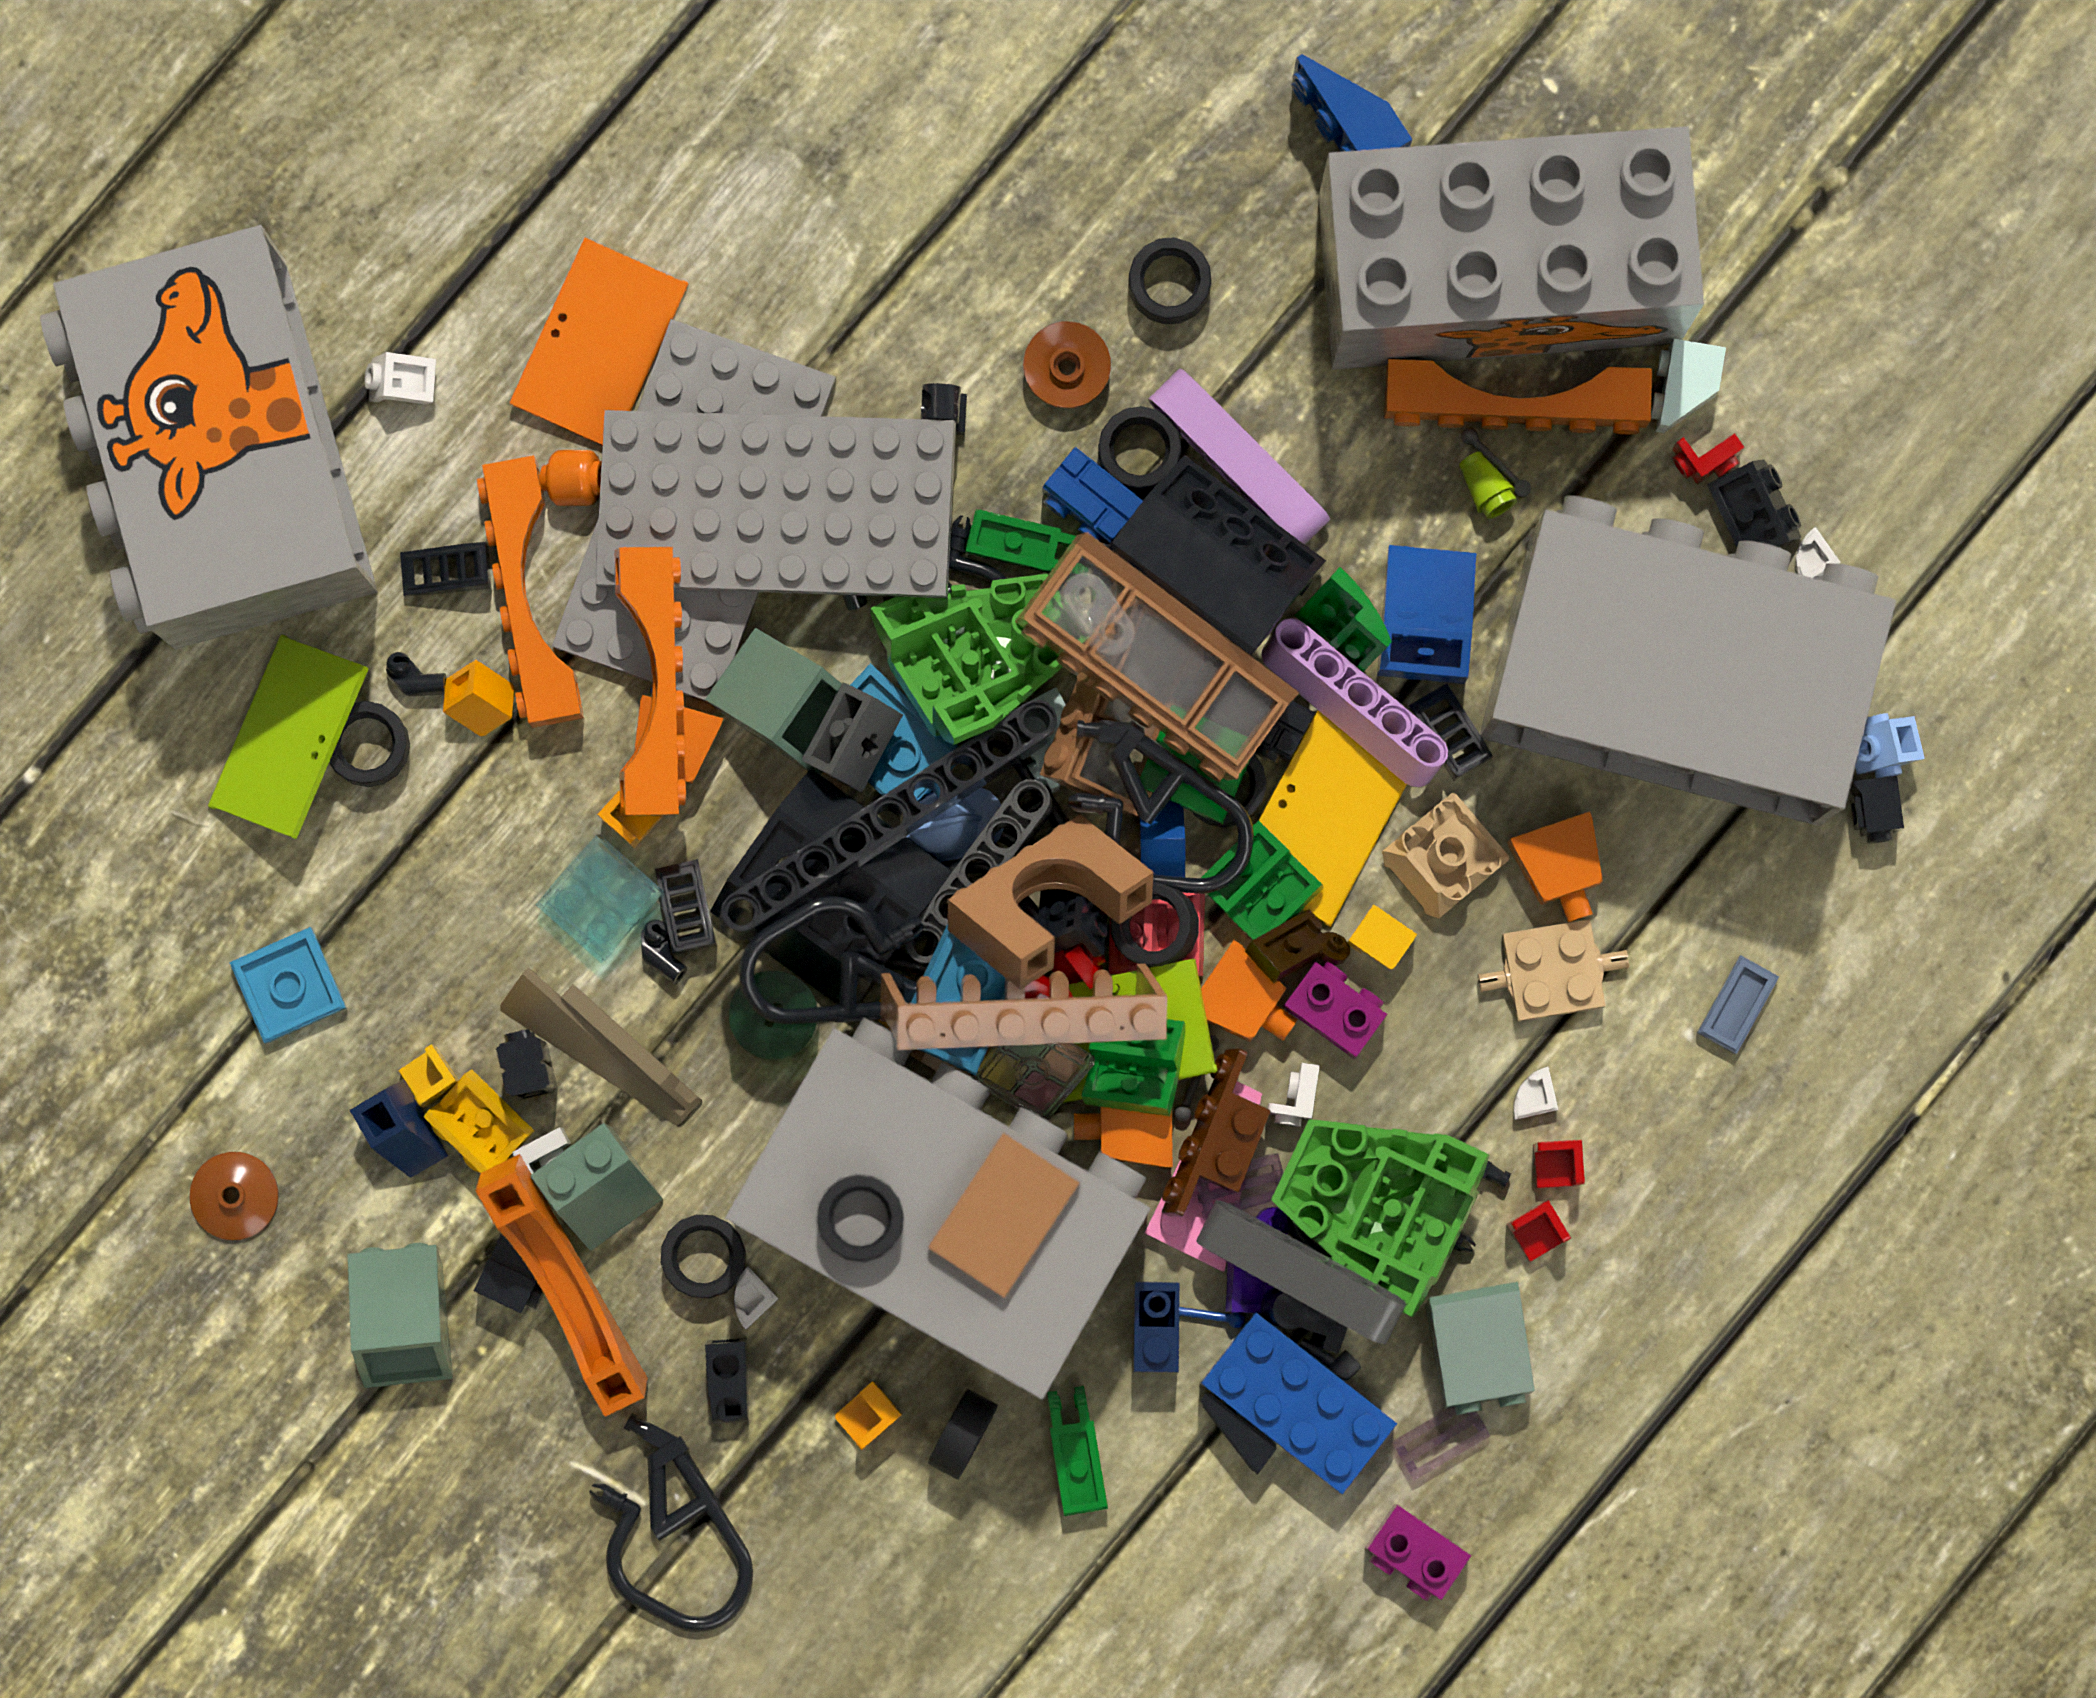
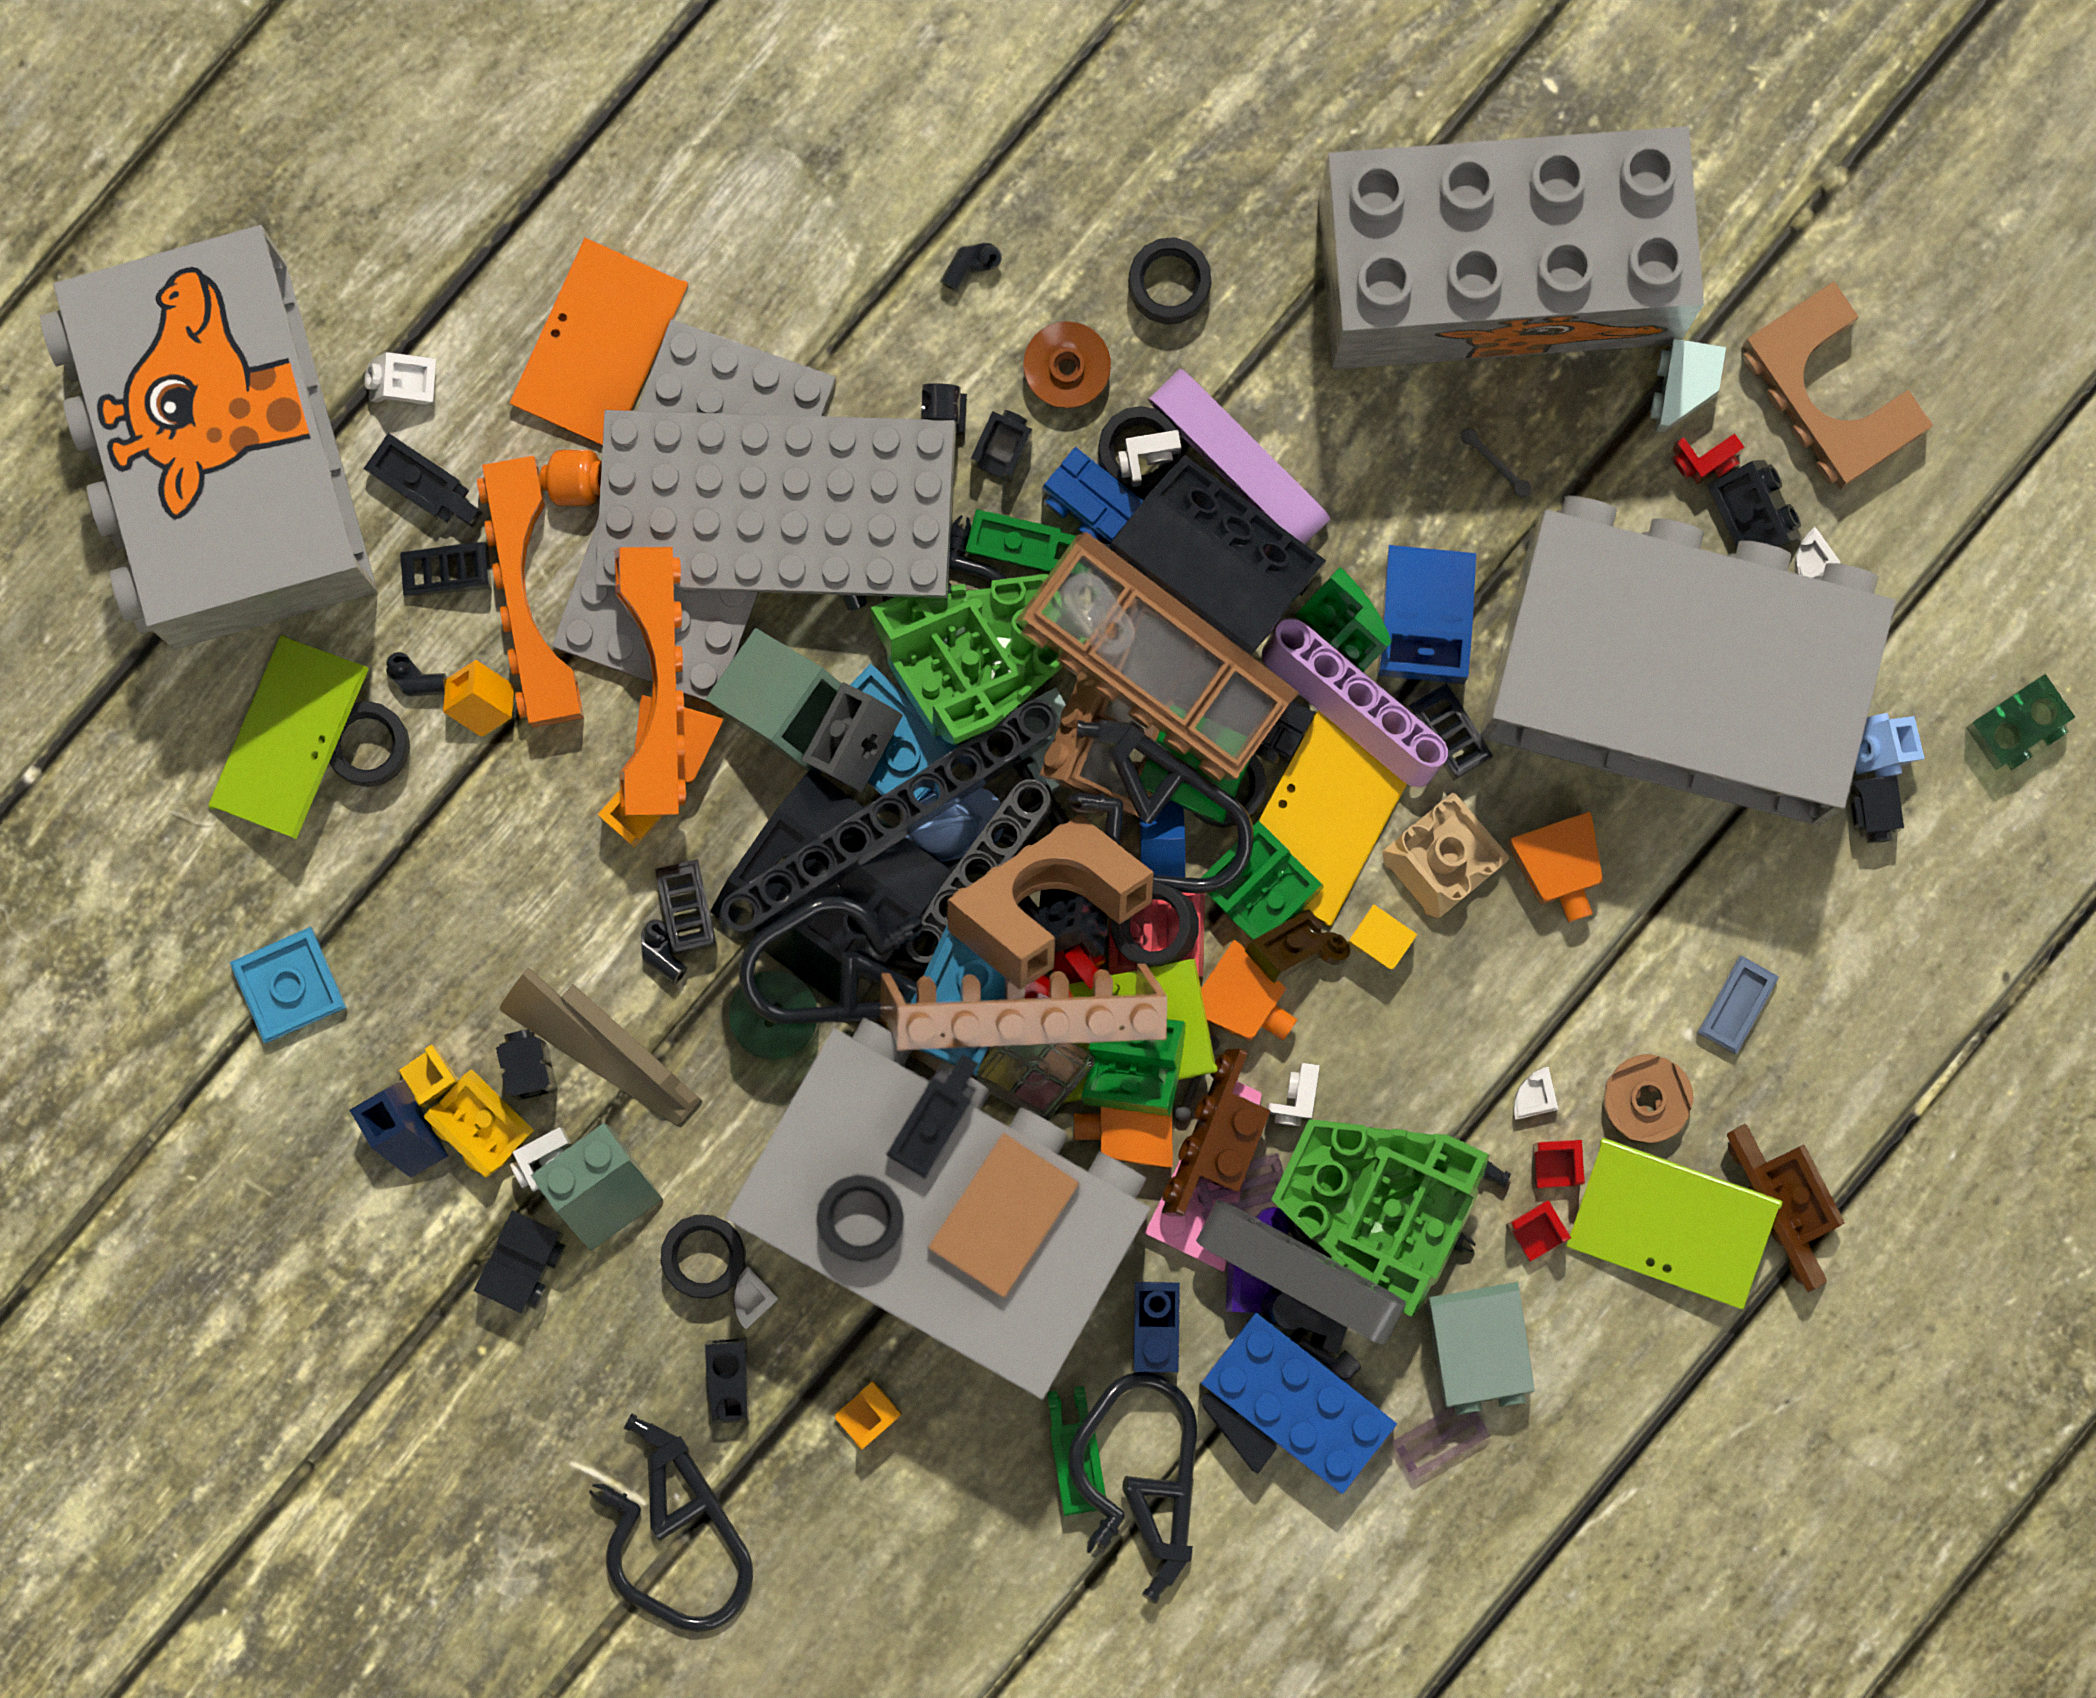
dark orange dish [190,1152,279,1240] -> none
sand green slope [348,1243,453,1388] -> none
orange arch [476,1154,648,1417] -> none
clear light blue slope [536,834,664,963] -> none
black tyre [928,1389,998,1480] -> none
blue hinge [1179,1307,1245,1328] -> none
magenta brick [1283,962,1387,1059] -> none
blue slope [1291,54,1412,152] -> none
magenta brick [1365,1504,1472,1602] -> none
orange arch [1384,359,1652,434] -> none
lime cone [1459,451,1517,519] -> none
tan plate [1478,919,1629,1022] -> none
none -> black hinge [363,433,483,528]
none -> black hinge [886,1054,978,1179]
none -> black arm [940,243,1002,292]
none -> black window [970,410,1033,483]
none -> black piece [1068,1372,1197,1604]
none -> white bracket [1118,430,1181,487]
none -> lime container [1566,1138,1782,1310]
none -> medium nougat plate [1603,1054,1694,1143]
none -> reddish brown bracket [1727,1124,1845,1292]
none -> medium nougat arch [1742,281,1934,490]
none -> clear green brick [1966,673,2075,771]

